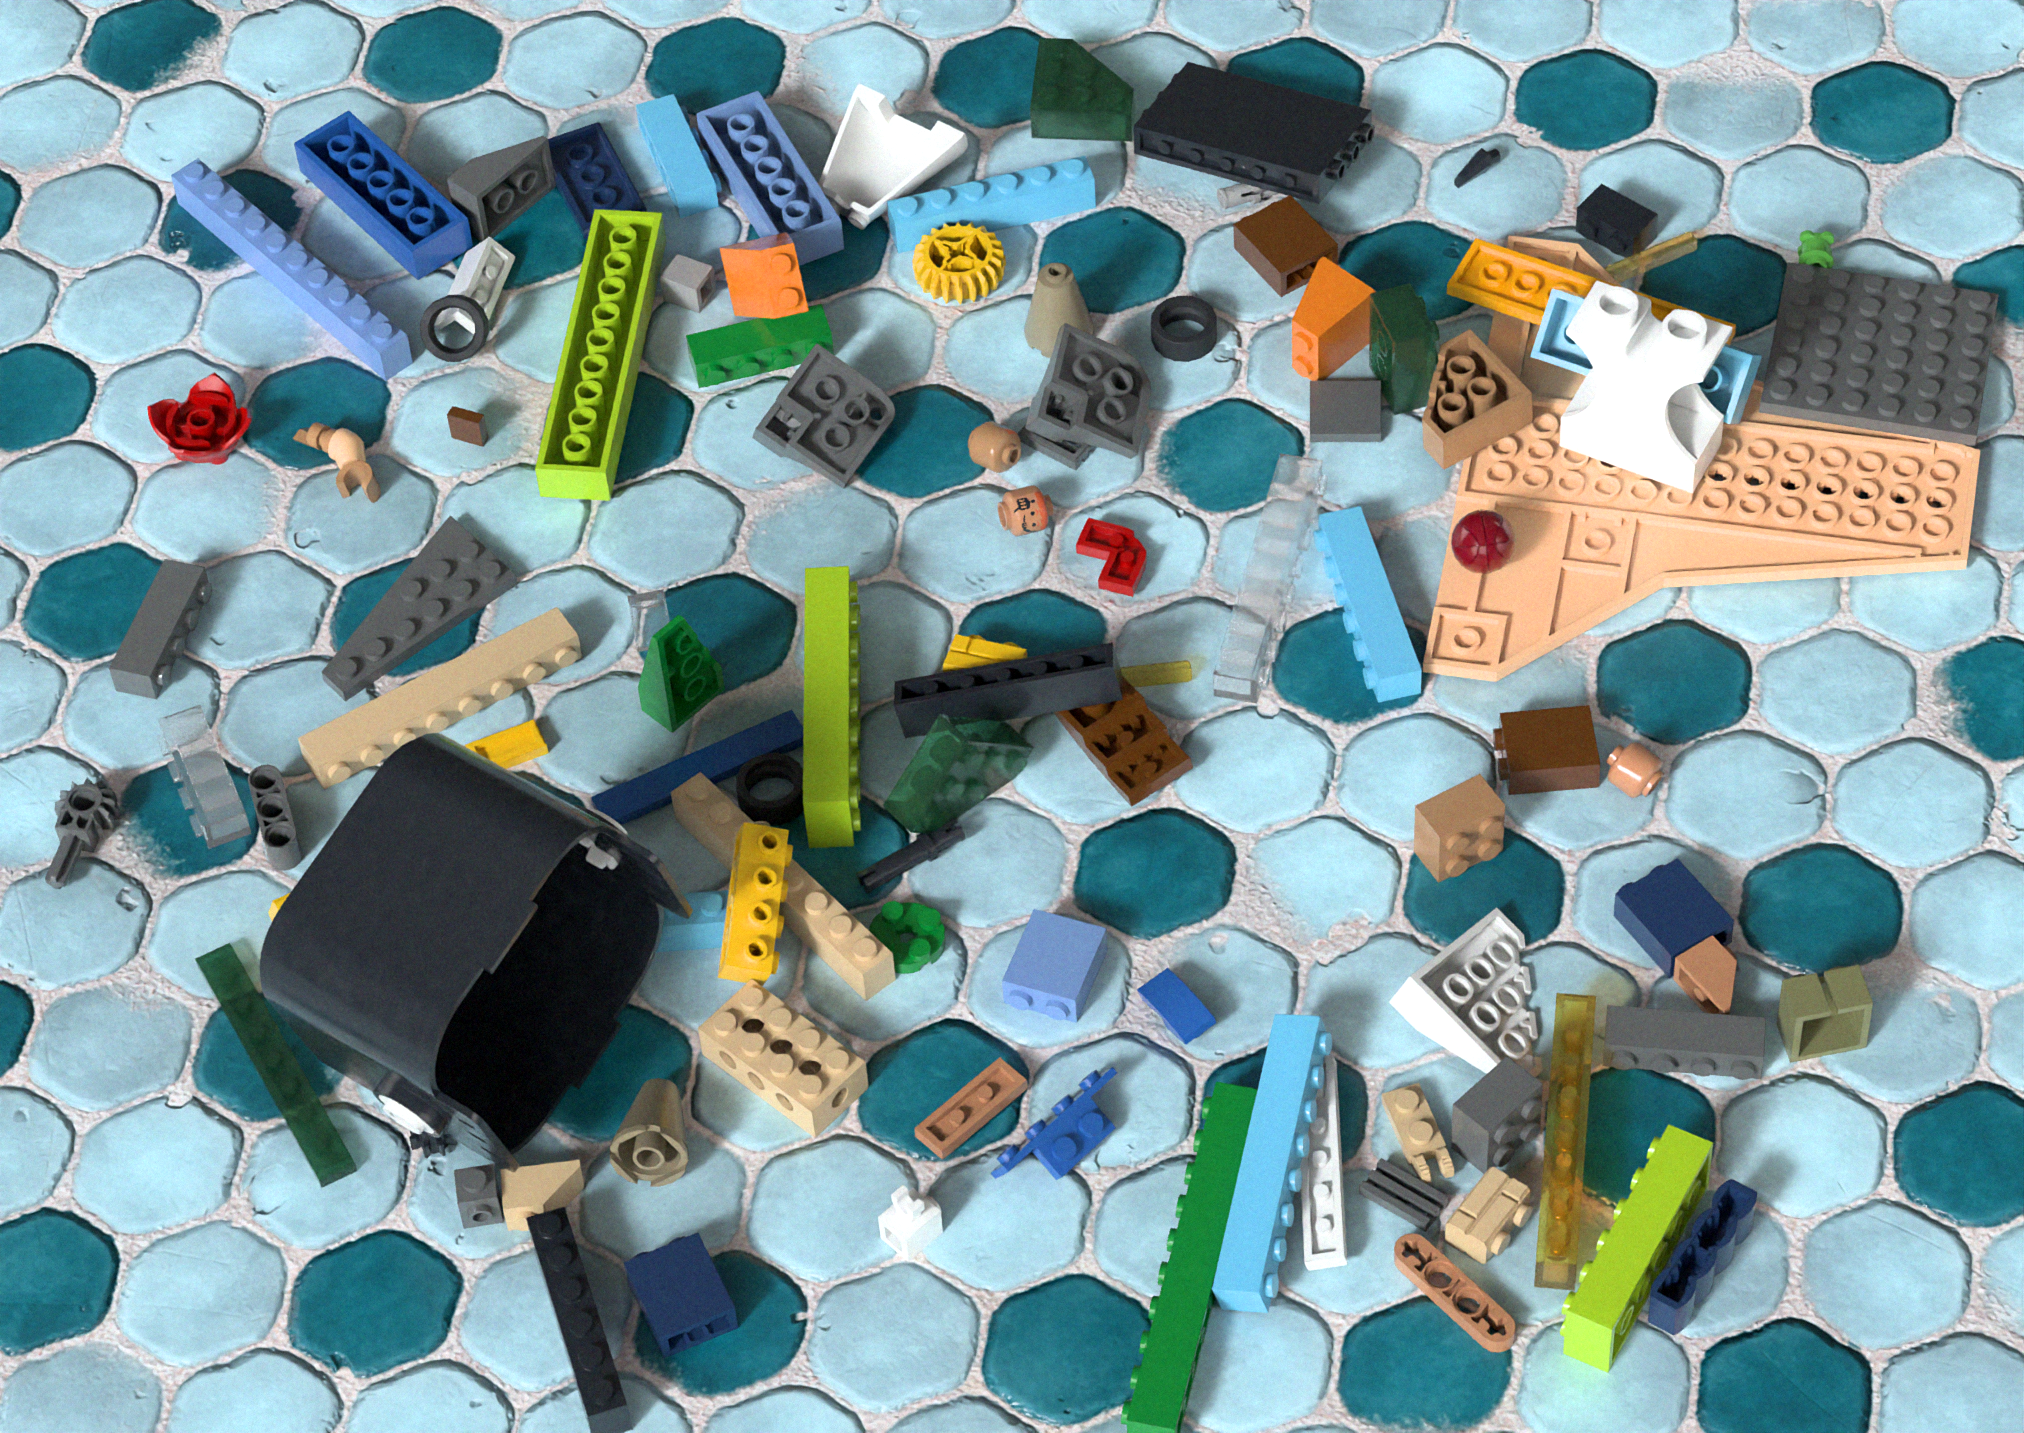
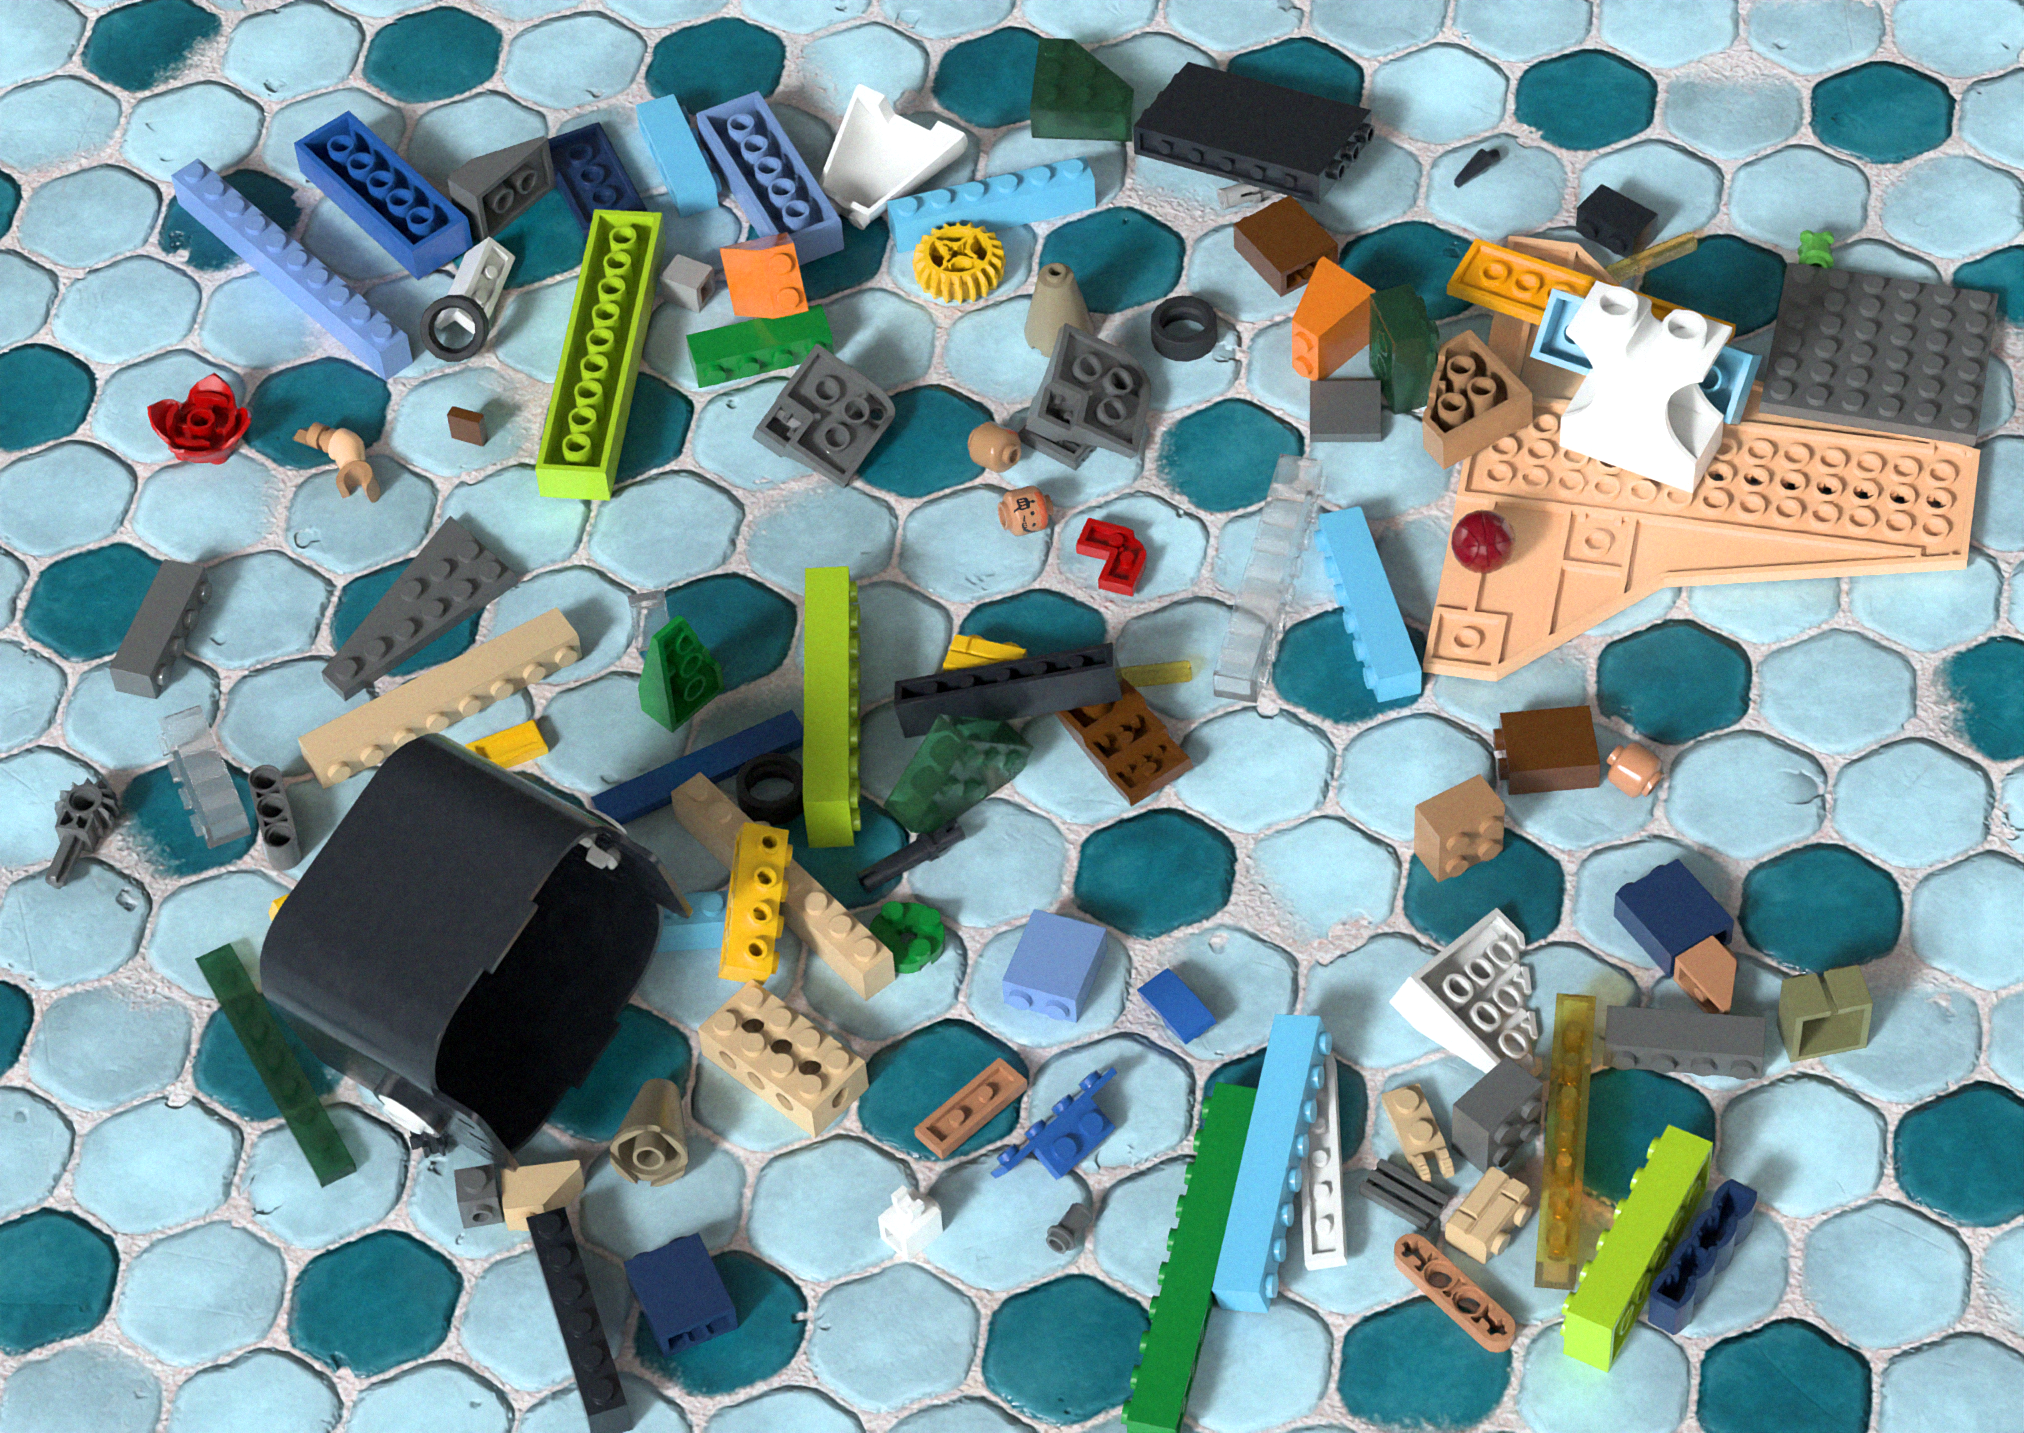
none -> dark grey pin [1046,1202,1093,1254]

